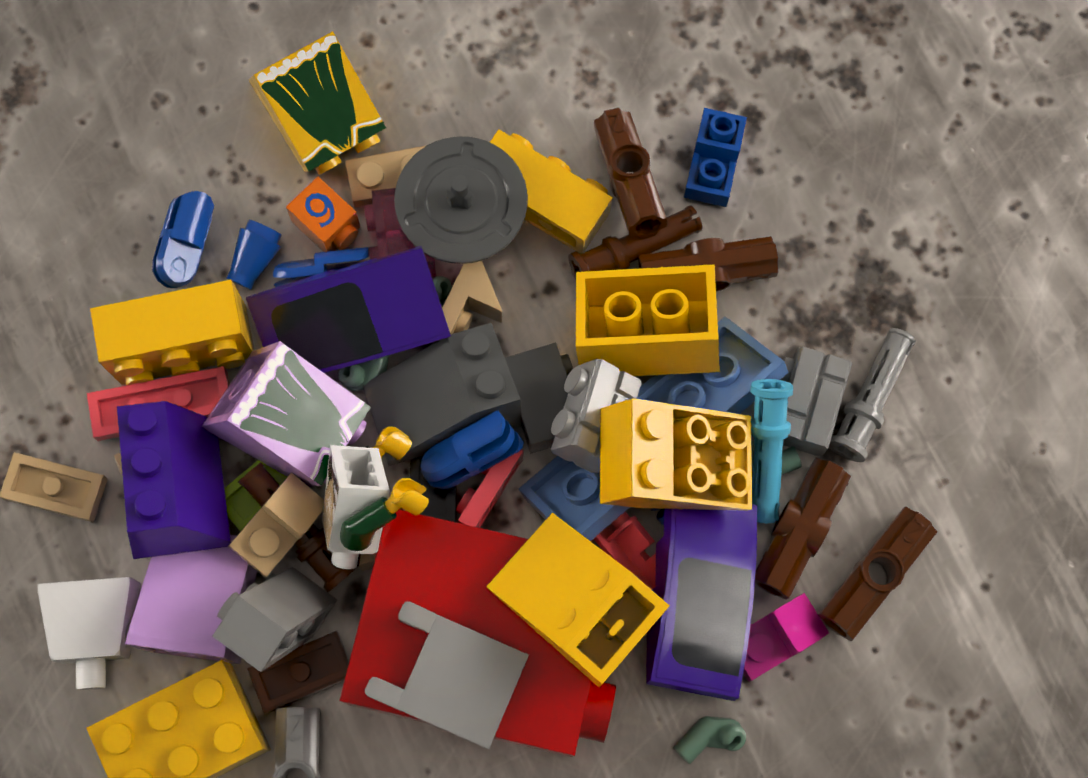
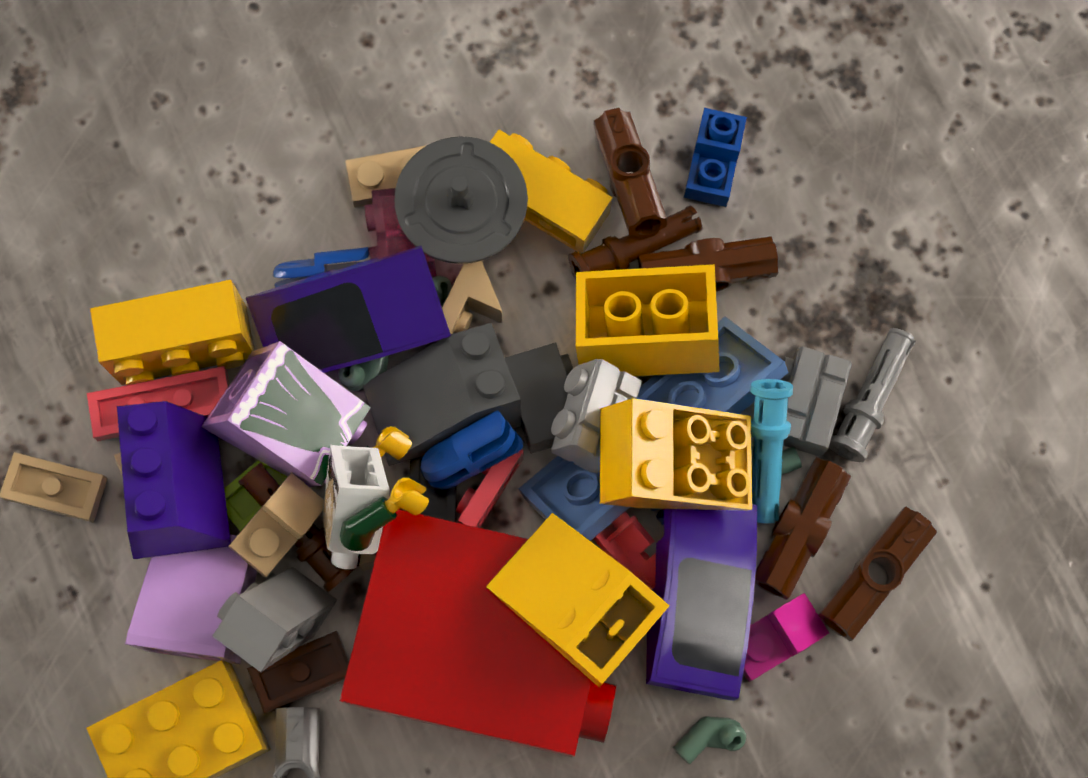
white torso [38,577,140,690] -> none
blue arm [152,191,214,288] -> none
blue cone [226,219,282,290] -> none
slope [248,31,386,175] -> none
orange brick [286,176,361,252] -> none
light grey flag [365,602,529,749] -> none

